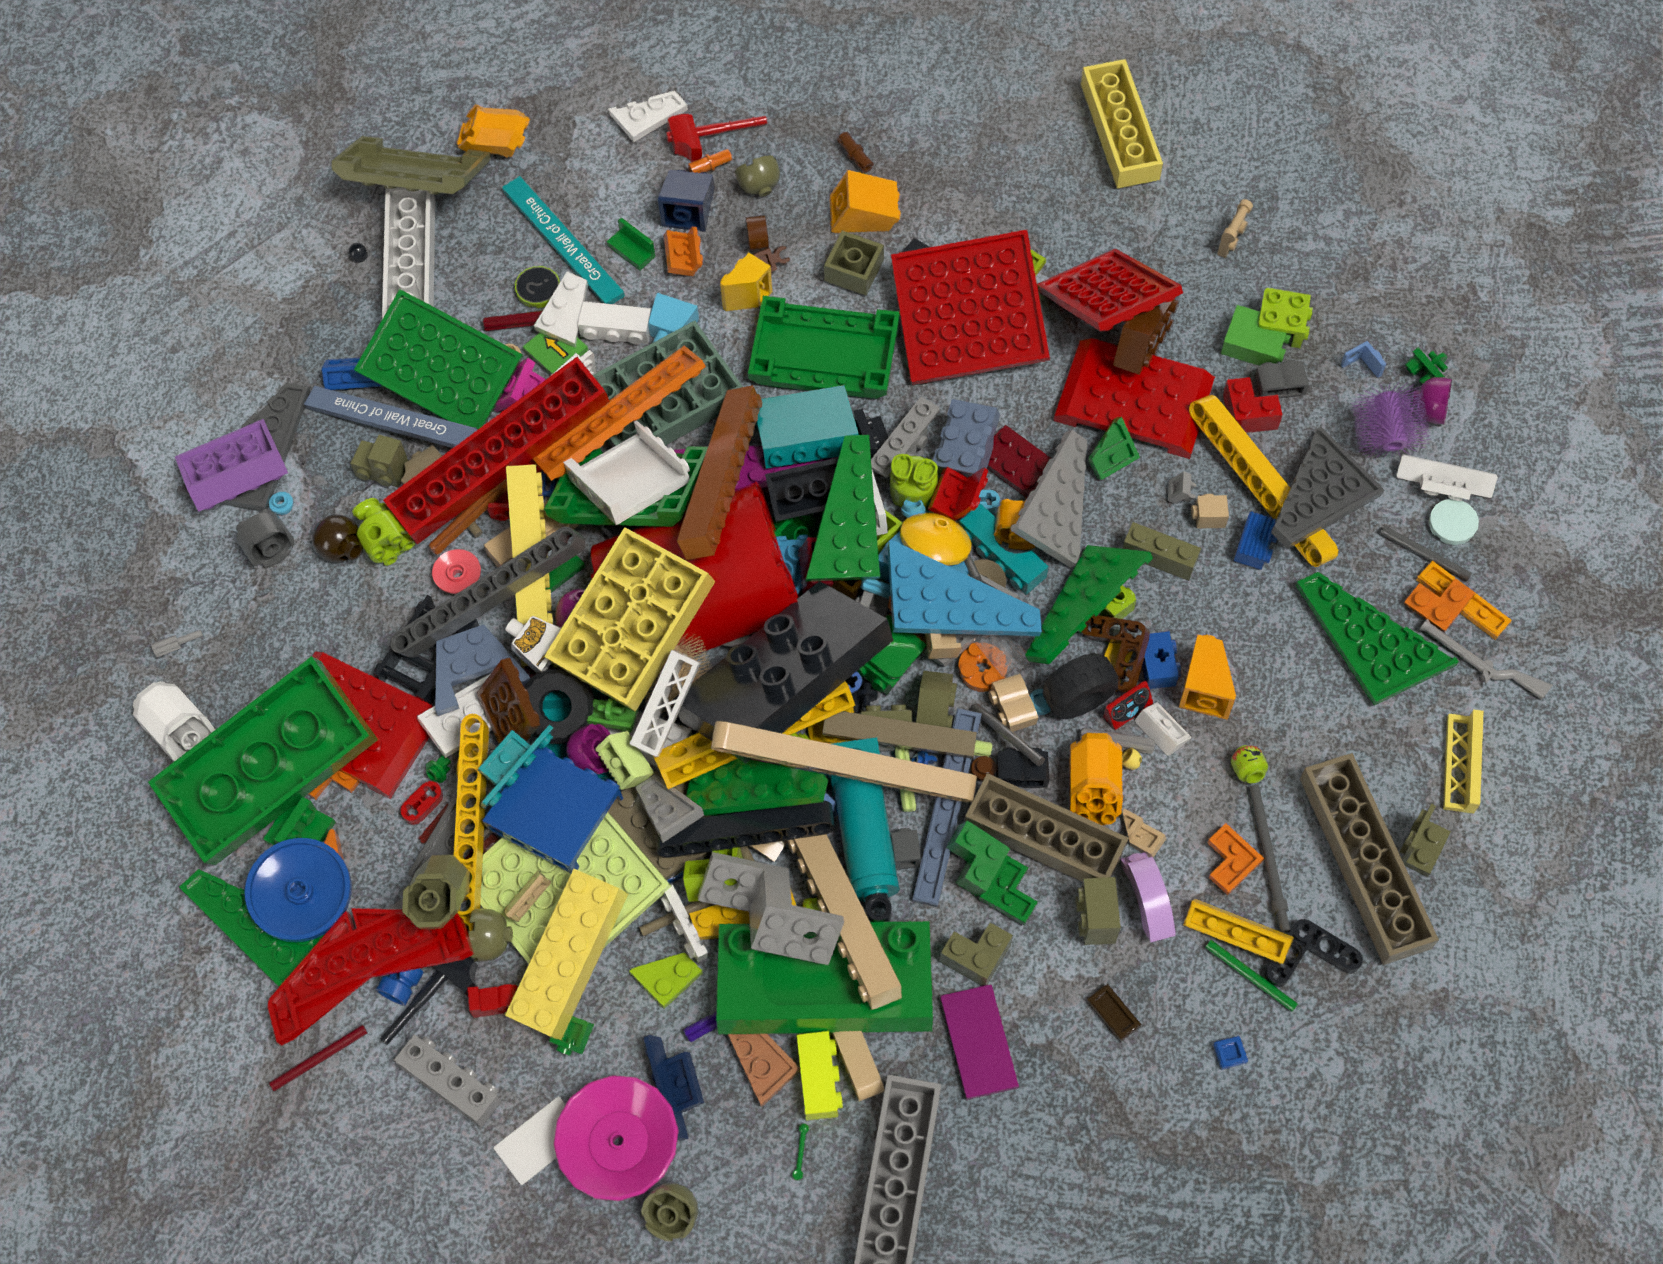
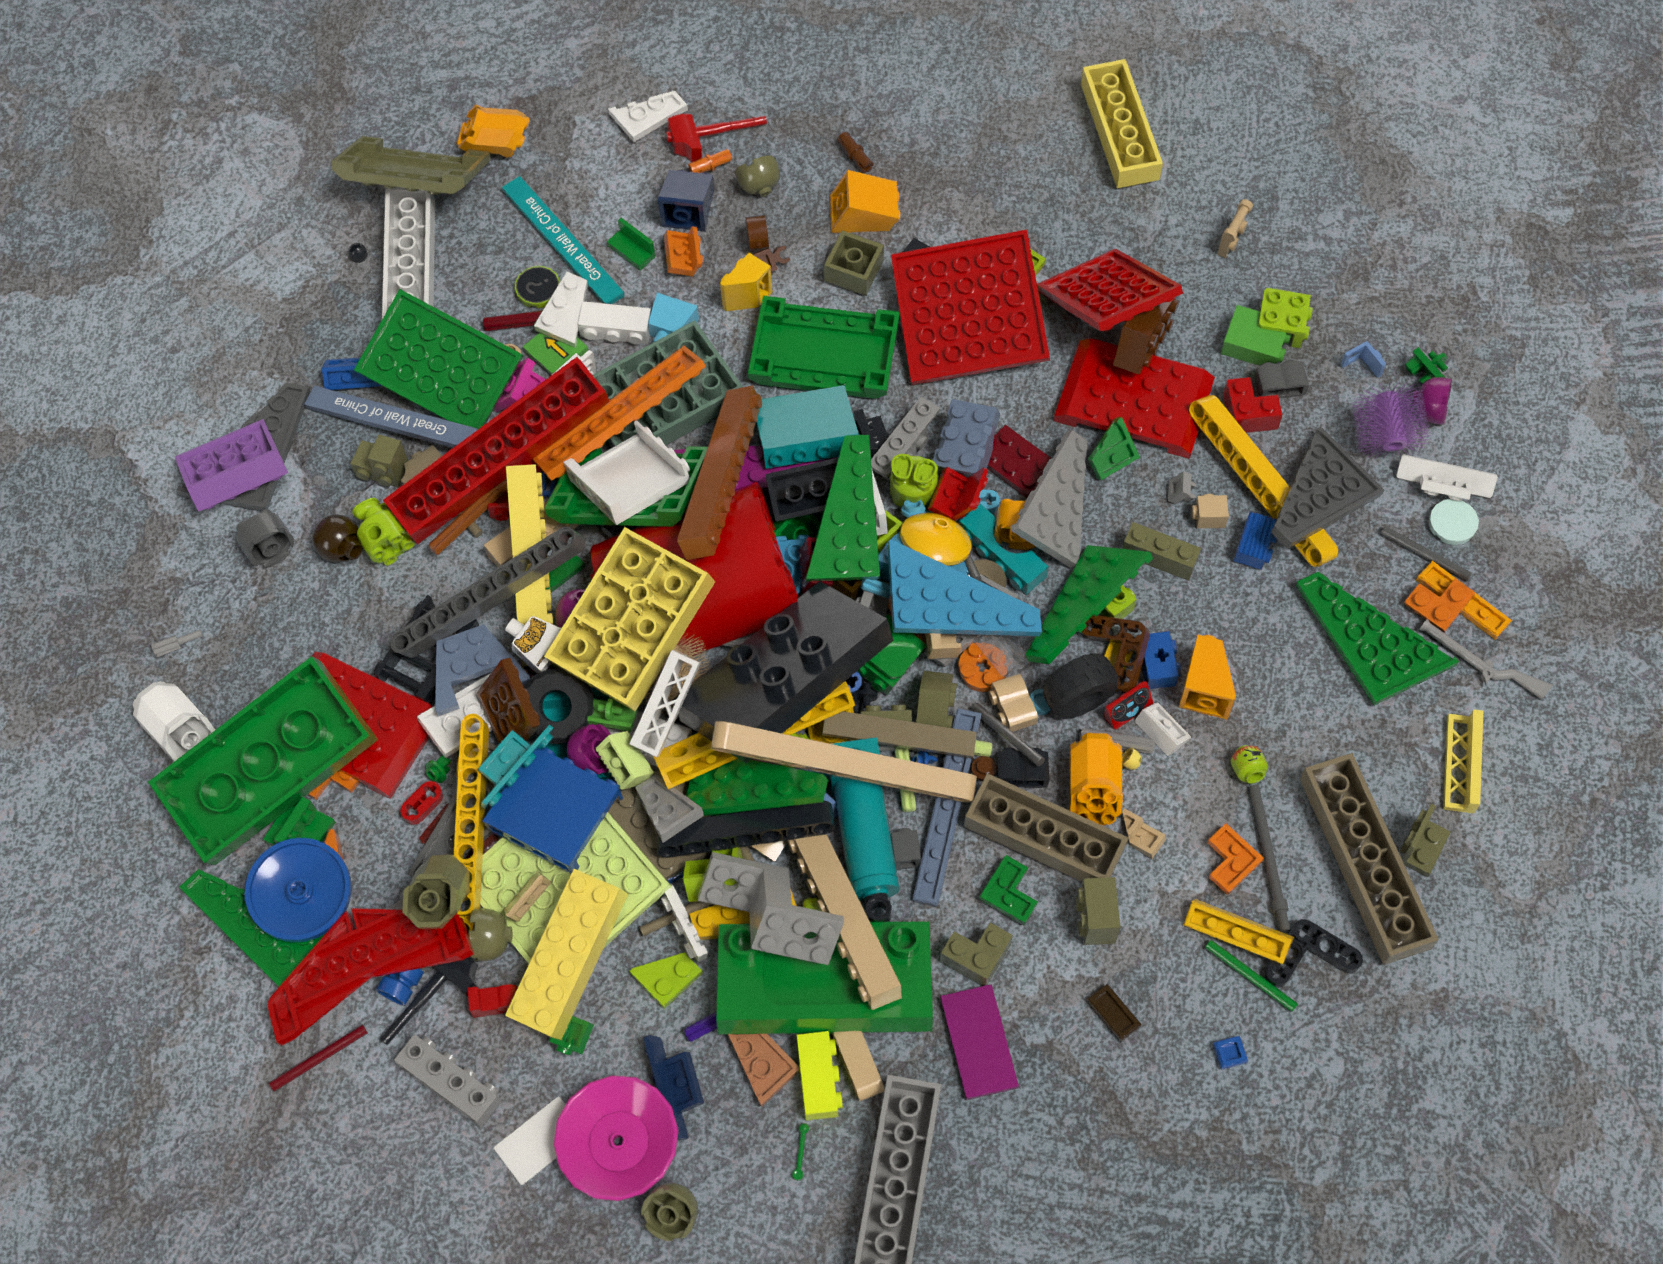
medium azure plate [269,492,294,515] -> none
coral dish [432,549,481,594] -> none
green brick [946,820,1010,897] -> none
lavender arch [1121,852,1176,942] -> none

